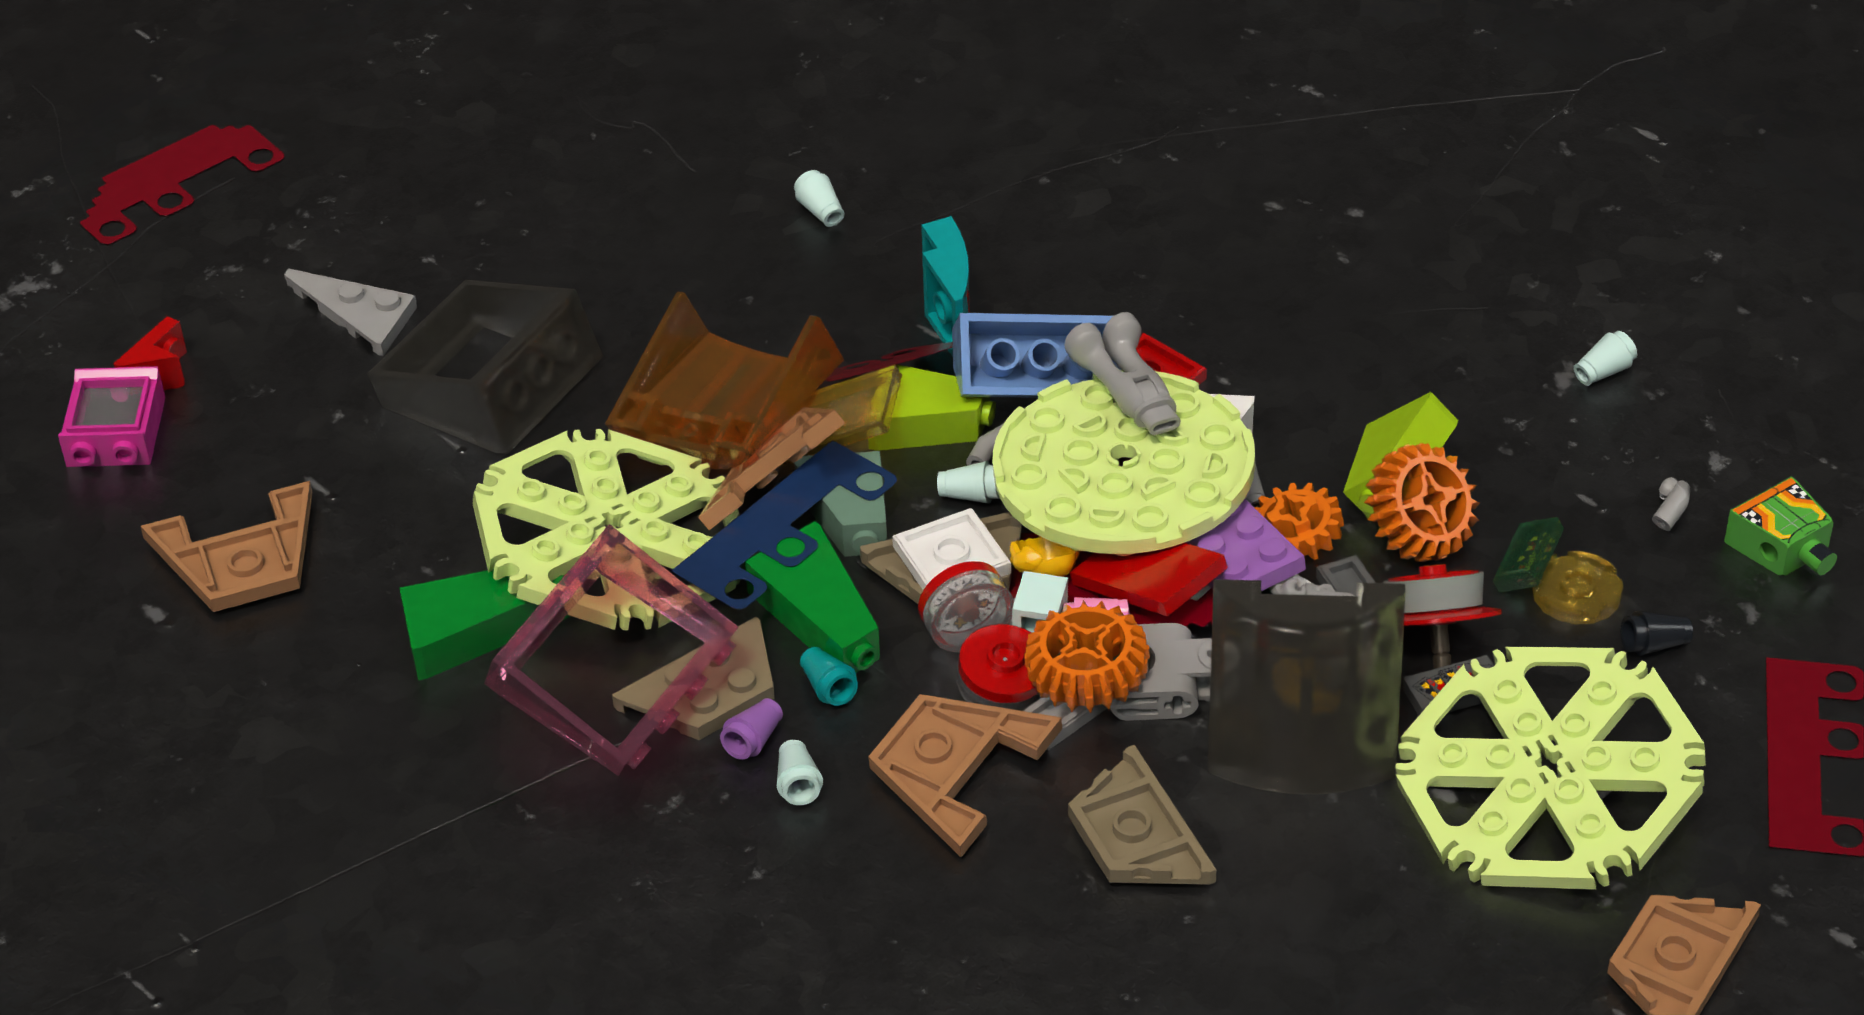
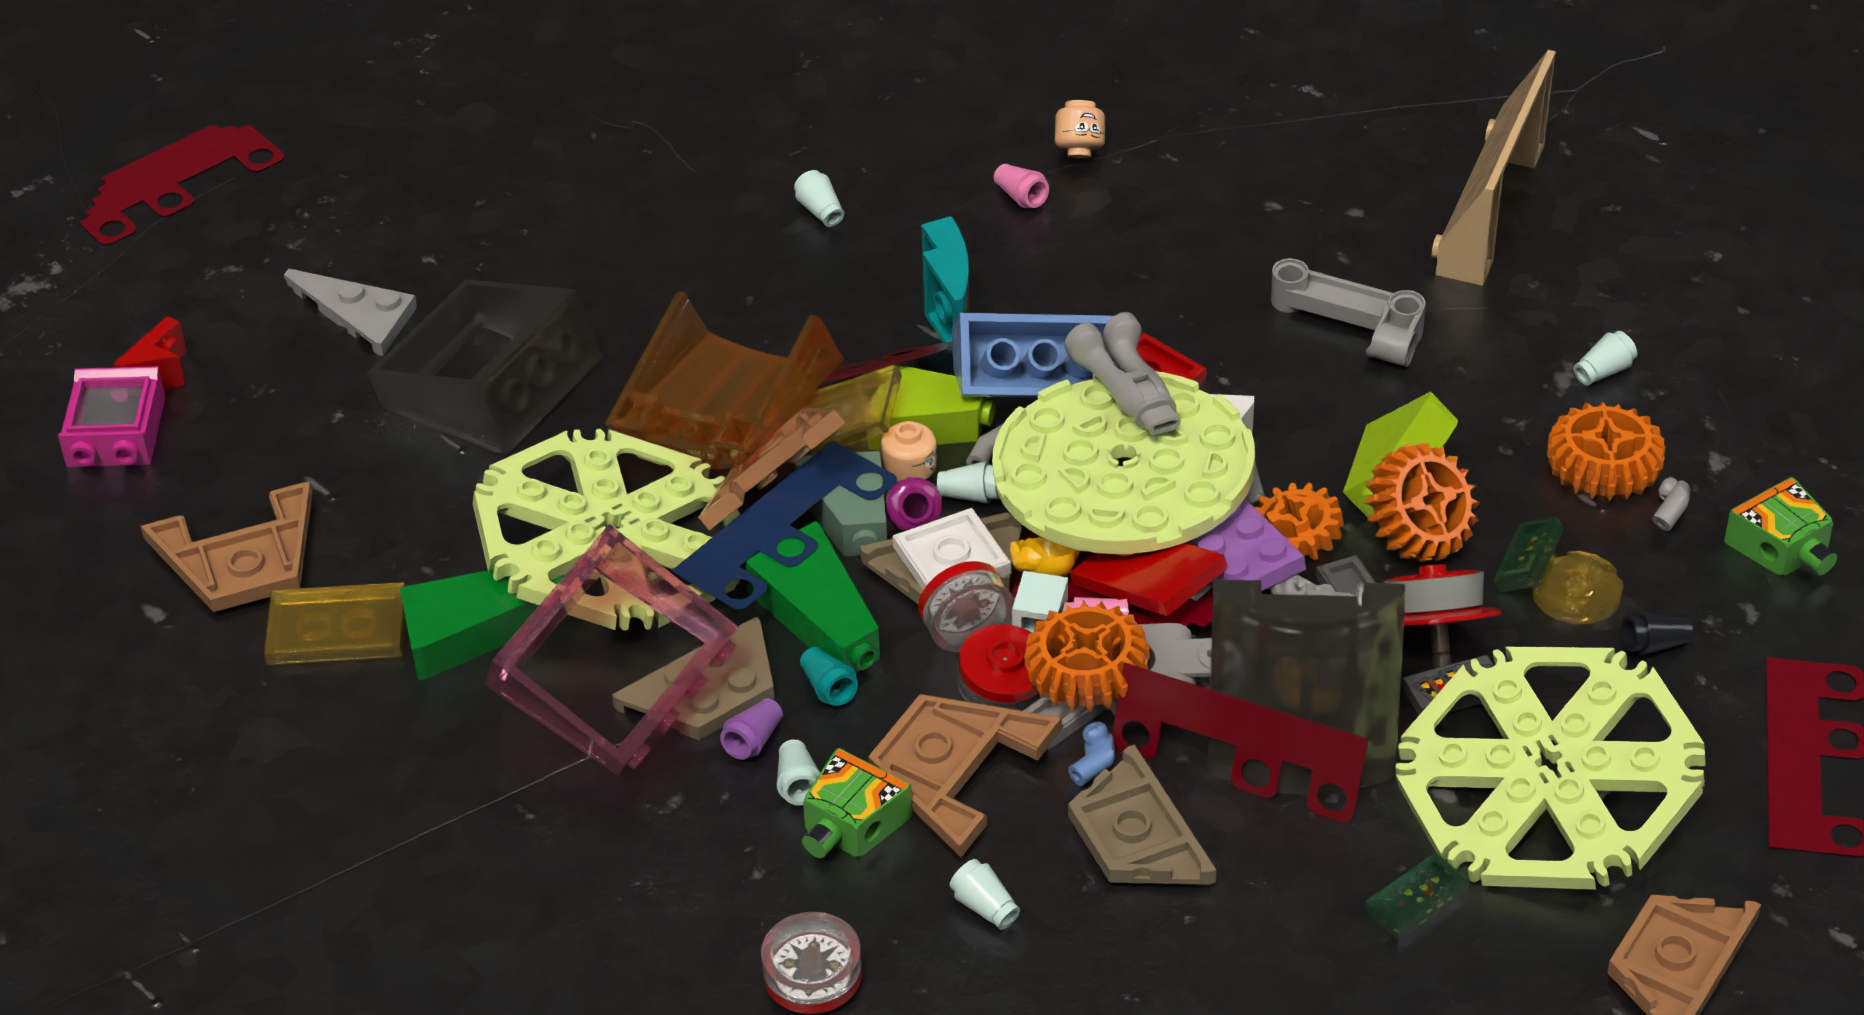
none -> clear yellow tile [264,582,405,665]
none -> clear piece [761,912,862,1014]
none -> bright green torso [802,747,913,858]
none -> light nougat head [881,421,937,480]
none -> magenta head [884,476,942,531]
none -> light aqua cone [950,859,1020,930]
none -> bright pink cone [994,164,1049,208]
none -> light nougat head [1055,100,1105,159]
none -> medium blue arm [1068,722,1115,786]
none -> dark red piece [1112,662,1368,822]
none -> light grey piece [1271,258,1426,367]
none -> clear green tile [1364,852,1470,940]
none -> tan slope [1431,50,1556,286]
none -> orange gear [1547,401,1665,502]

